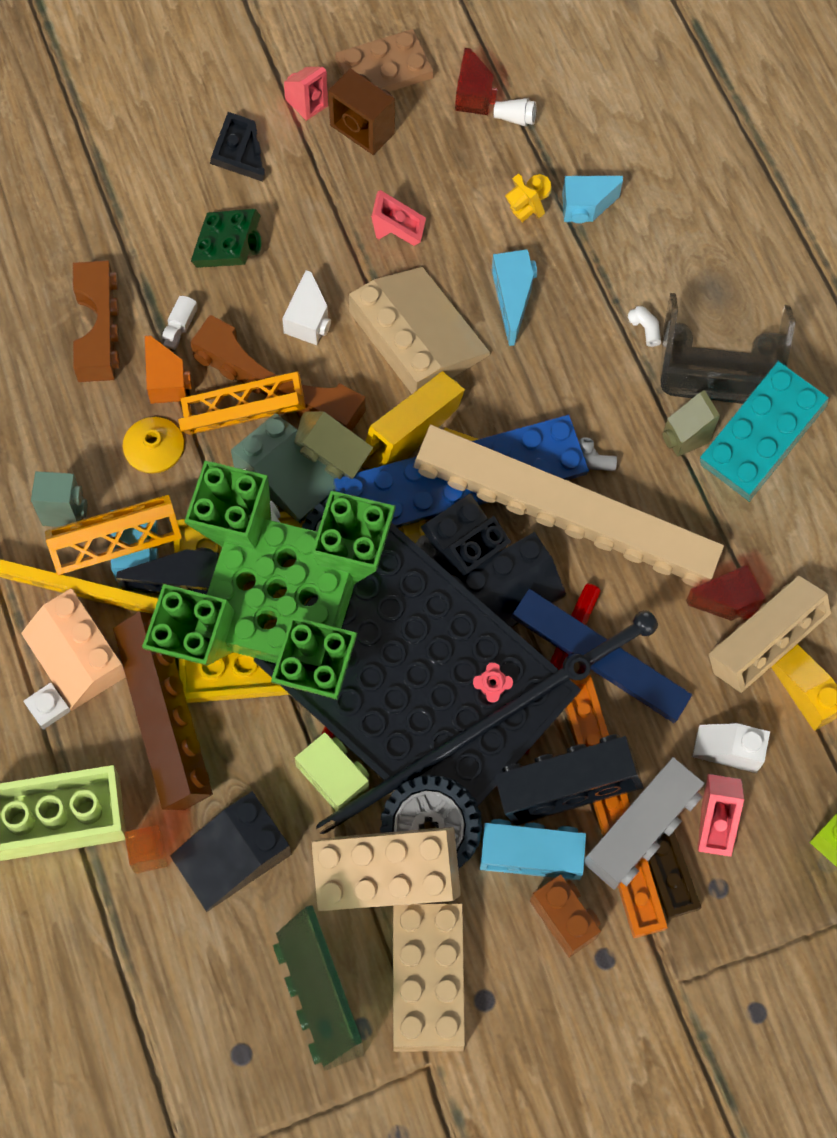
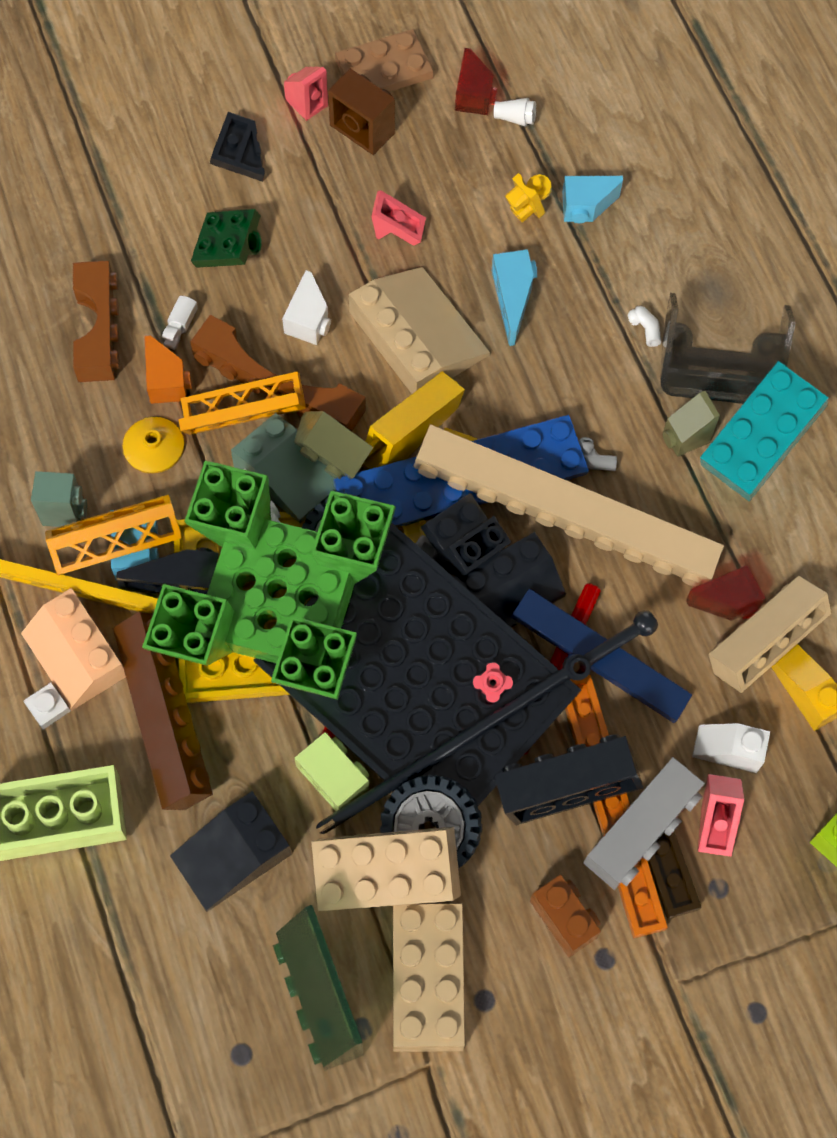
clear orange brick [124,825,168,874] -> none
medium azure brick [480,819,586,881] -> none

